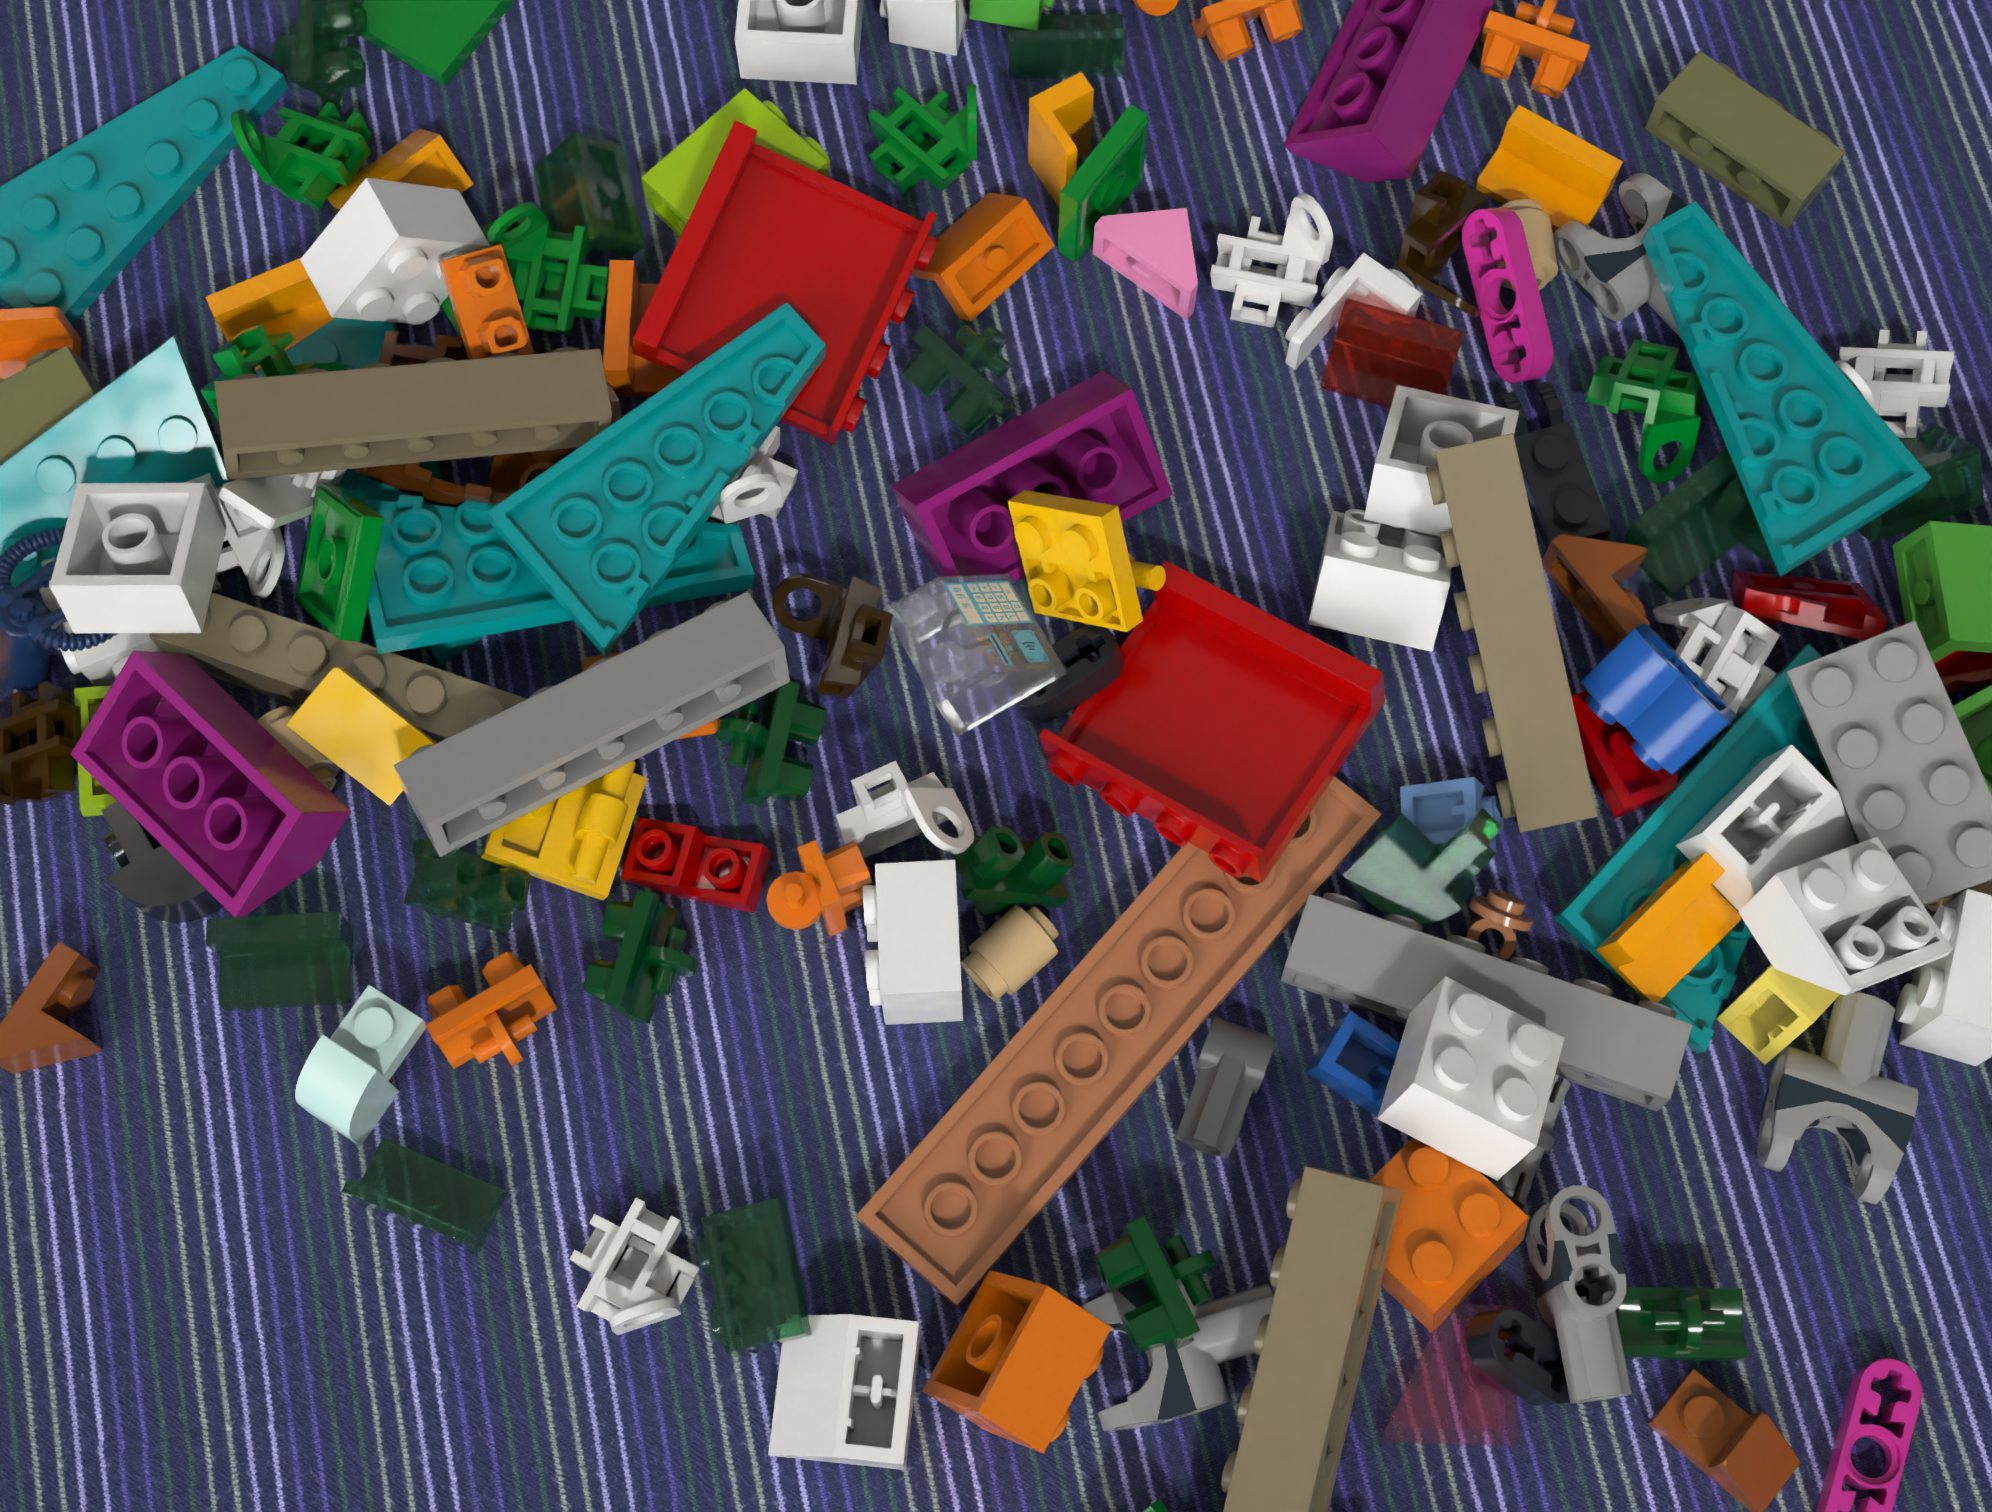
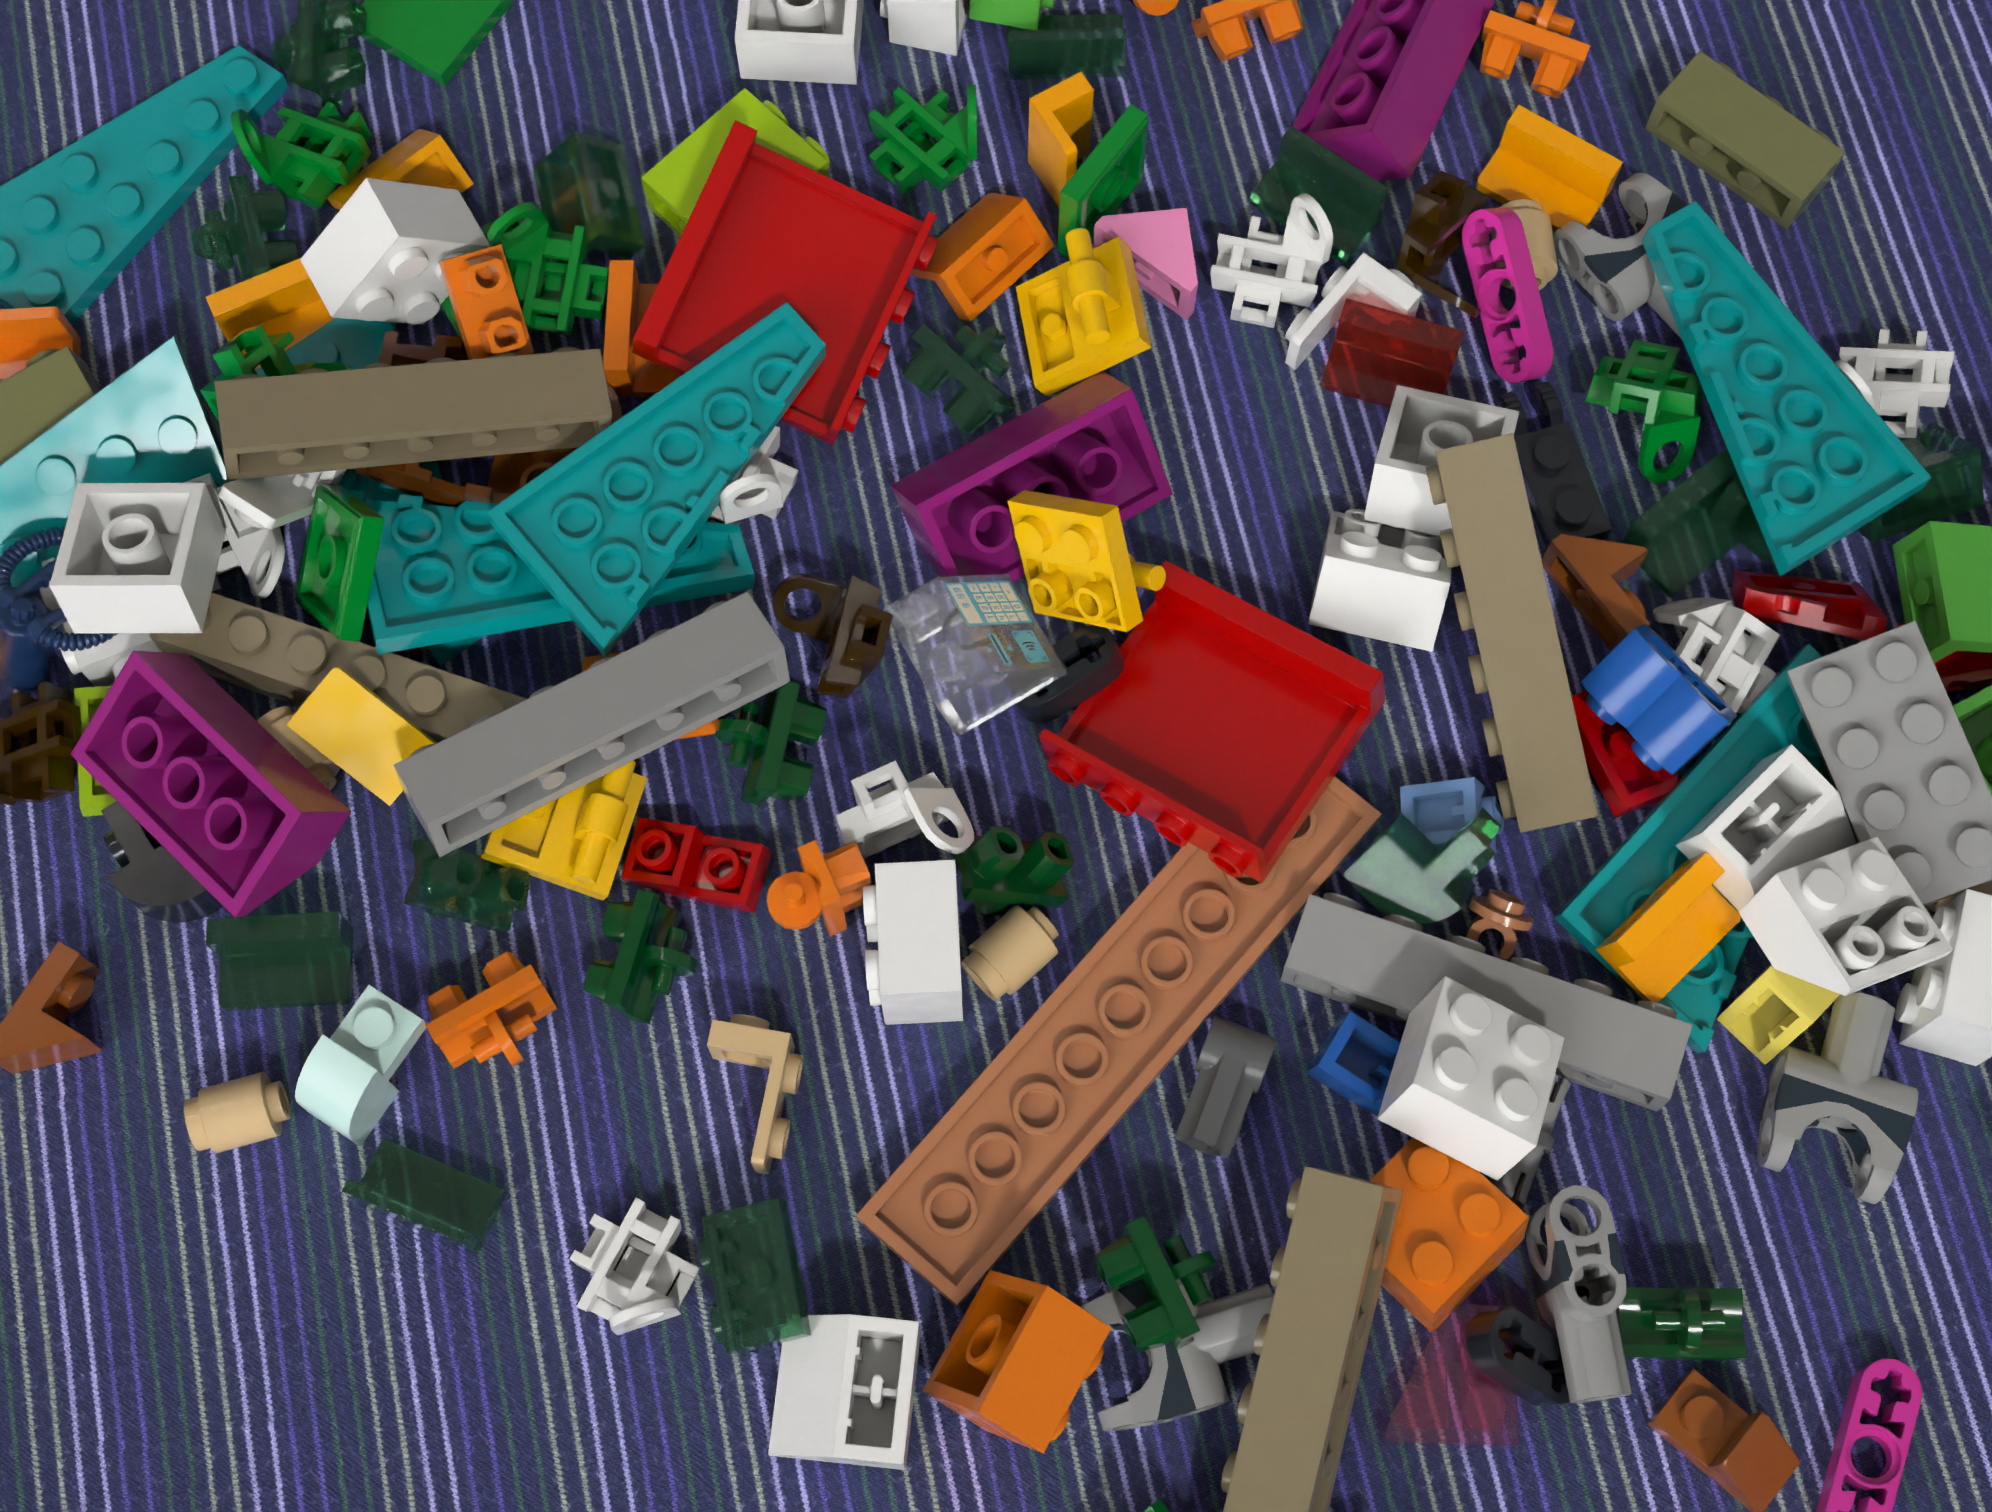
none -> tan brick [184,1072,291,1153]
none -> clear green hips [191,175,299,282]
none -> tan bracket [707,1014,804,1174]
none -> yellow plate [1016,228,1152,397]
none -> clear green panel [1249,127,1388,267]

